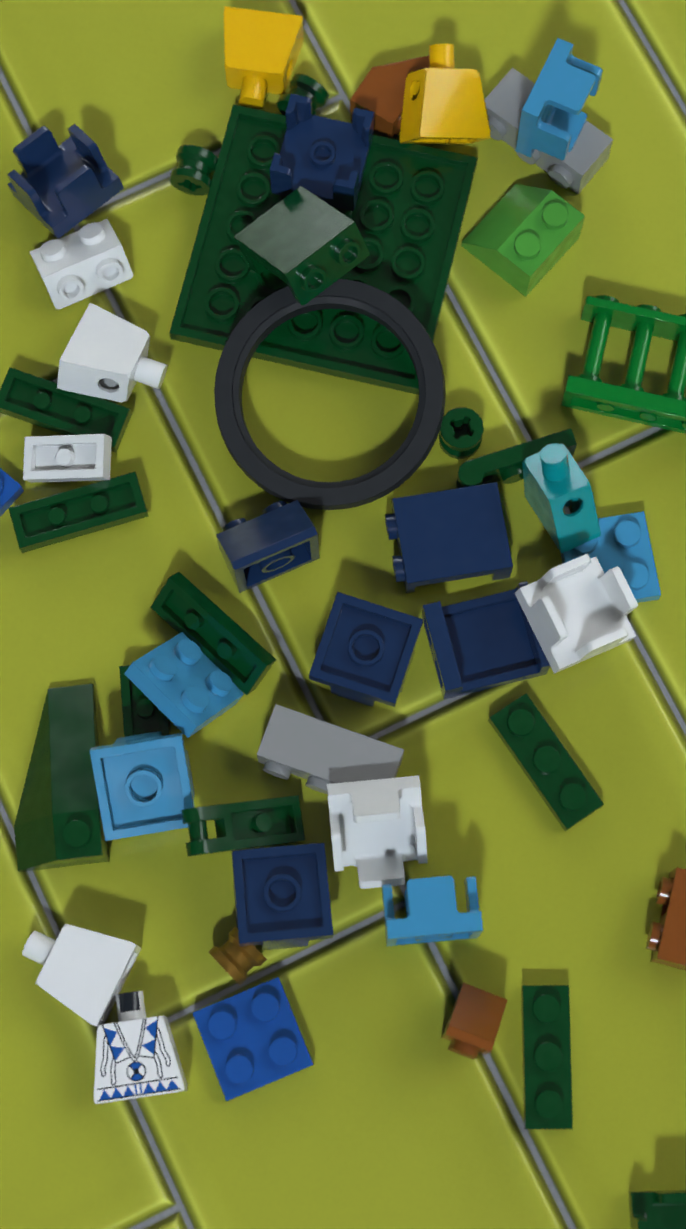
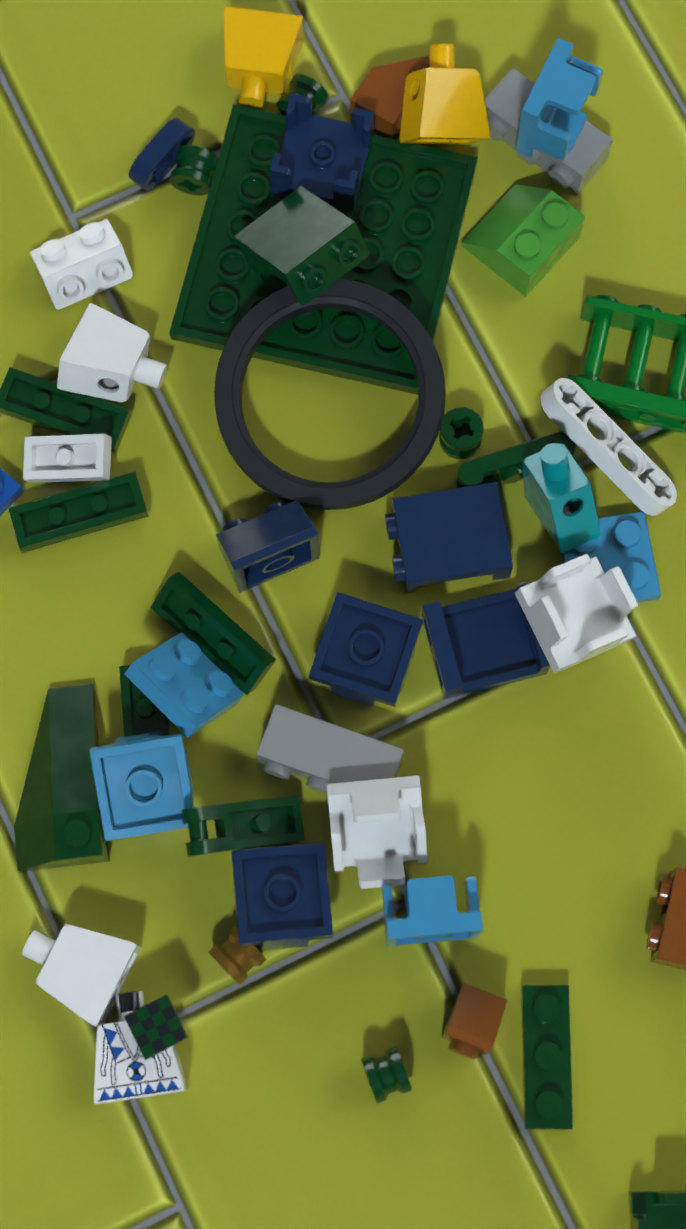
dark blue panel [7,124,124,239] -> none
blue plate [192,977,314,1101] -> none
dark green plate [488,693,604,832] -> none
none -> tile [124,994,189,1060]
none -> dark blue beam [129,117,195,191]
none -> dark green wheel [361,1046,412,1103]
none -> white beam [540,378,677,516]

